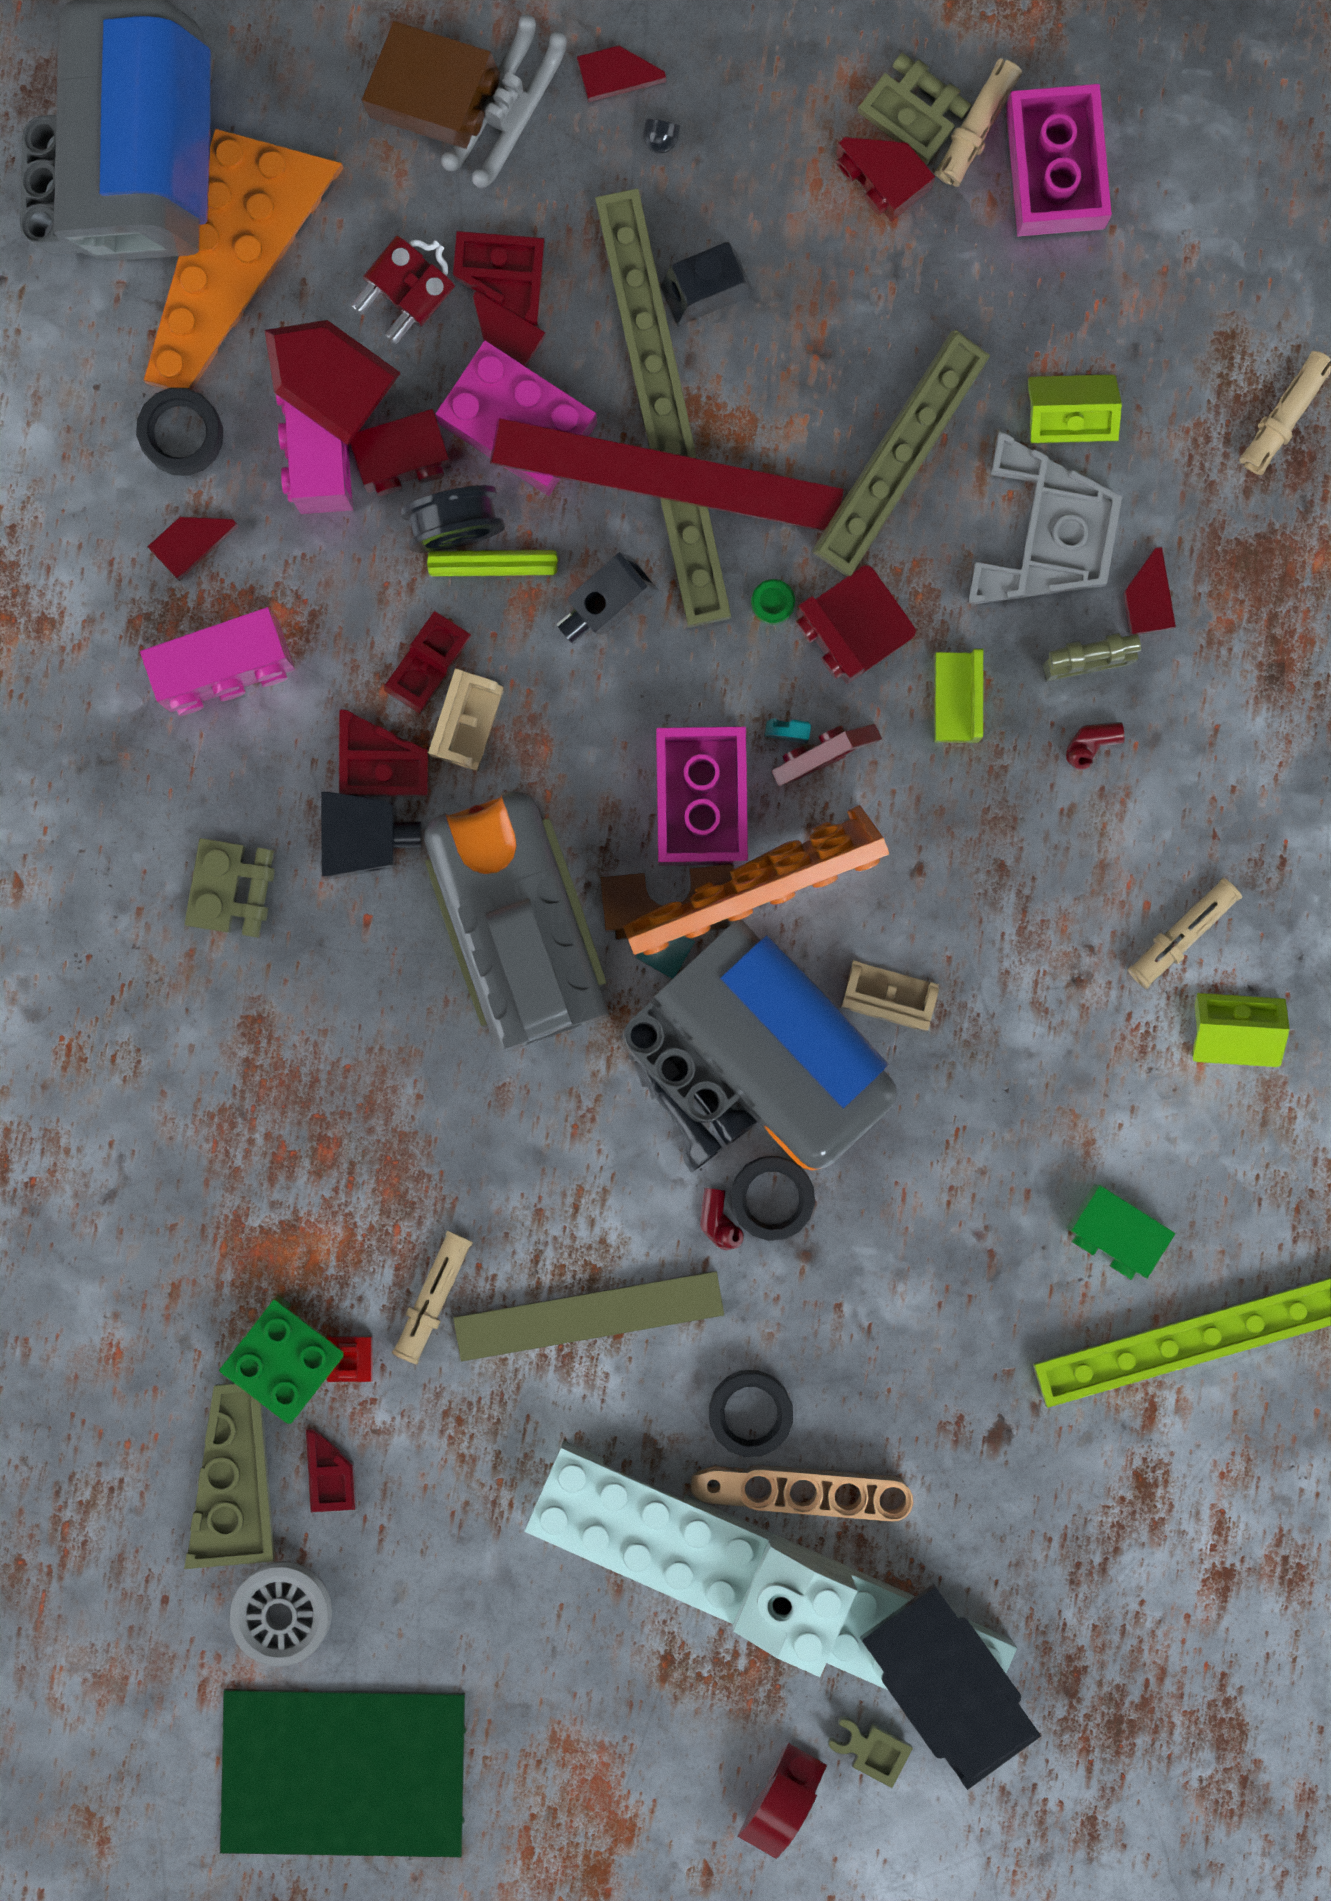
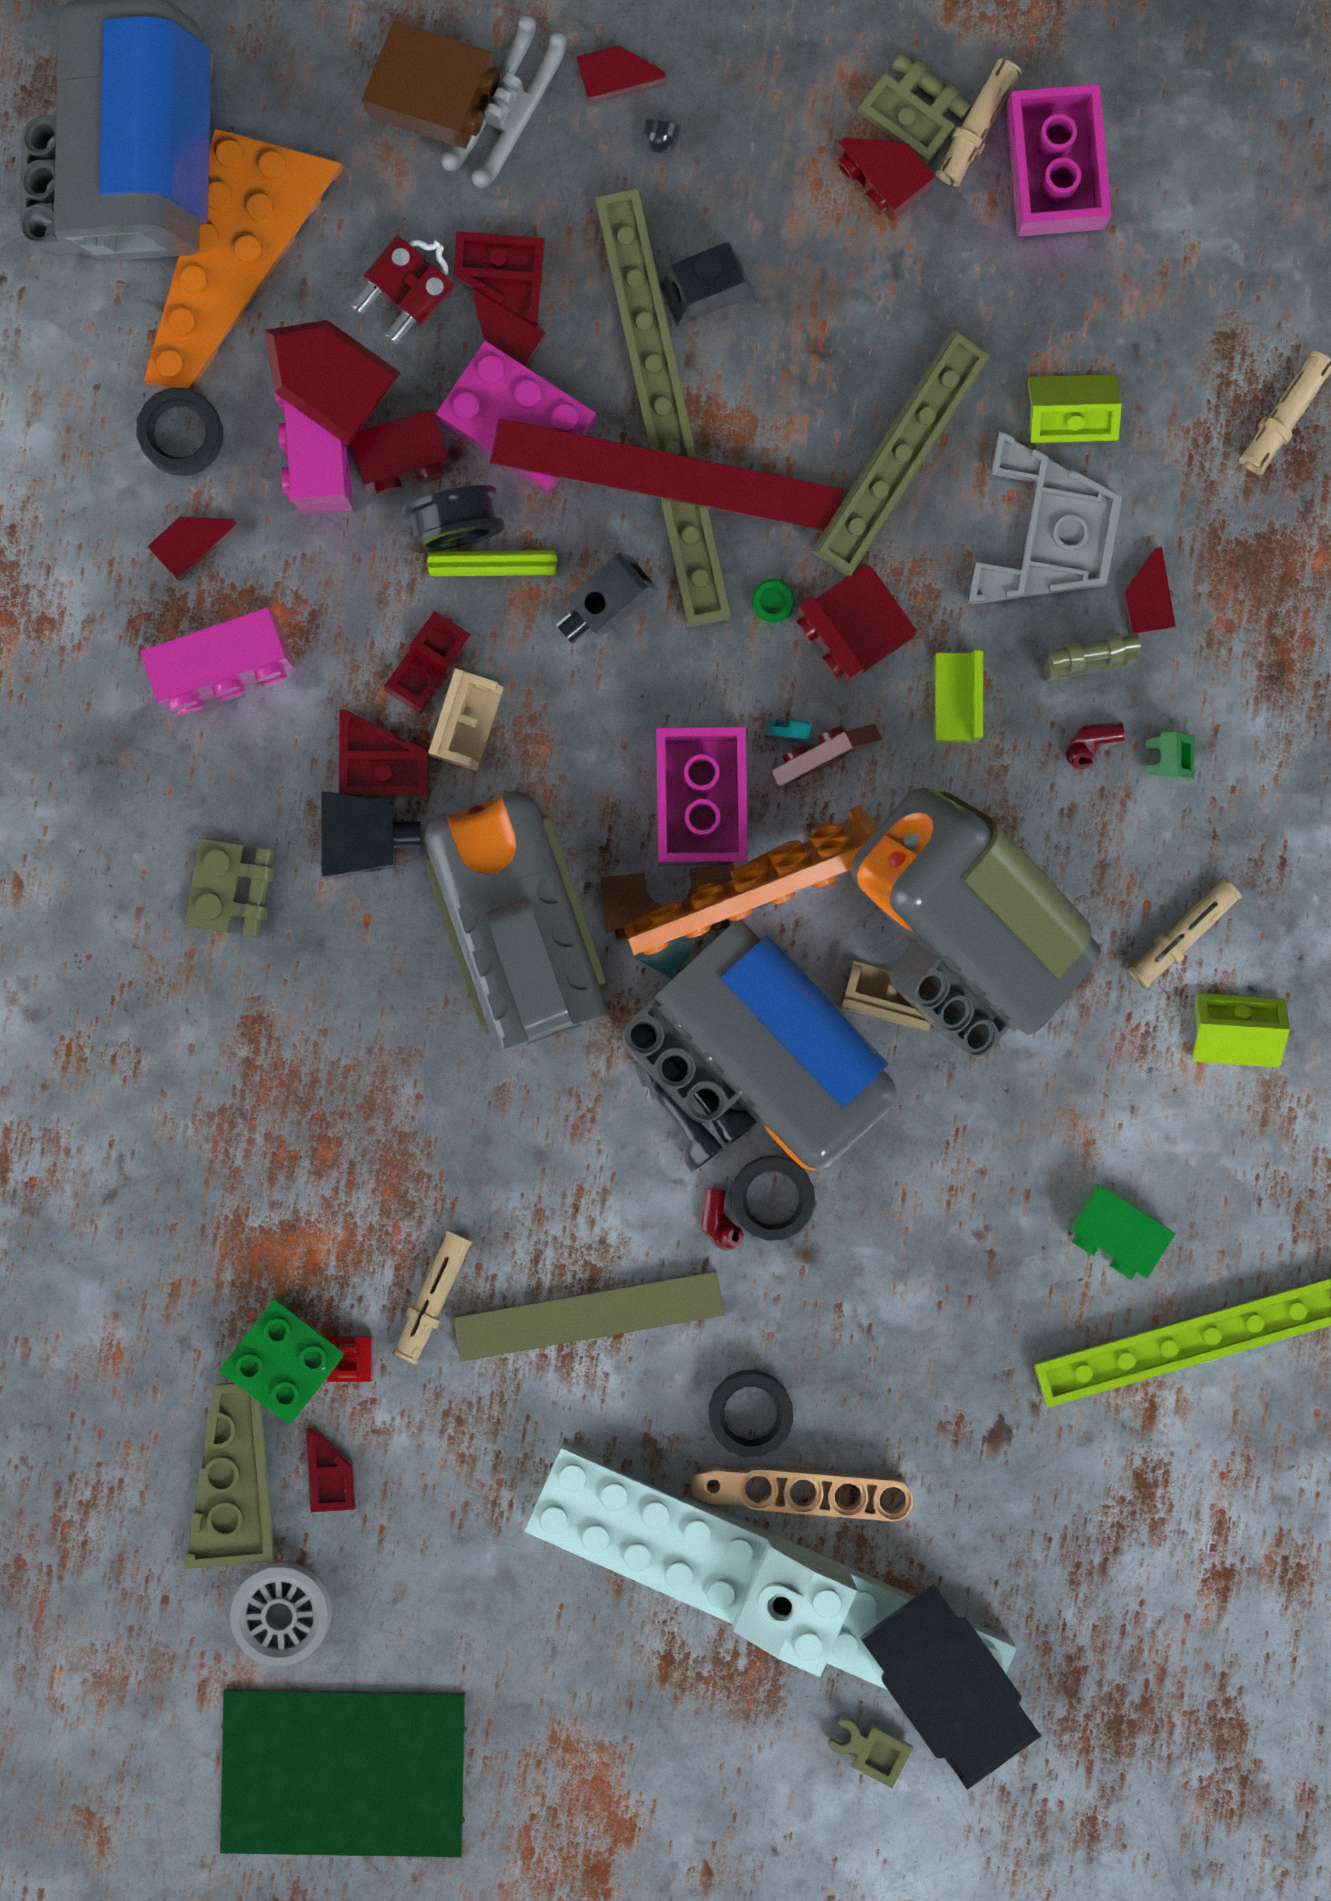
dark red brick [737,1743,827,1859] -> none
none -> dark grey piece [850,787,1101,1057]
none -> green tile [1145,731,1194,780]

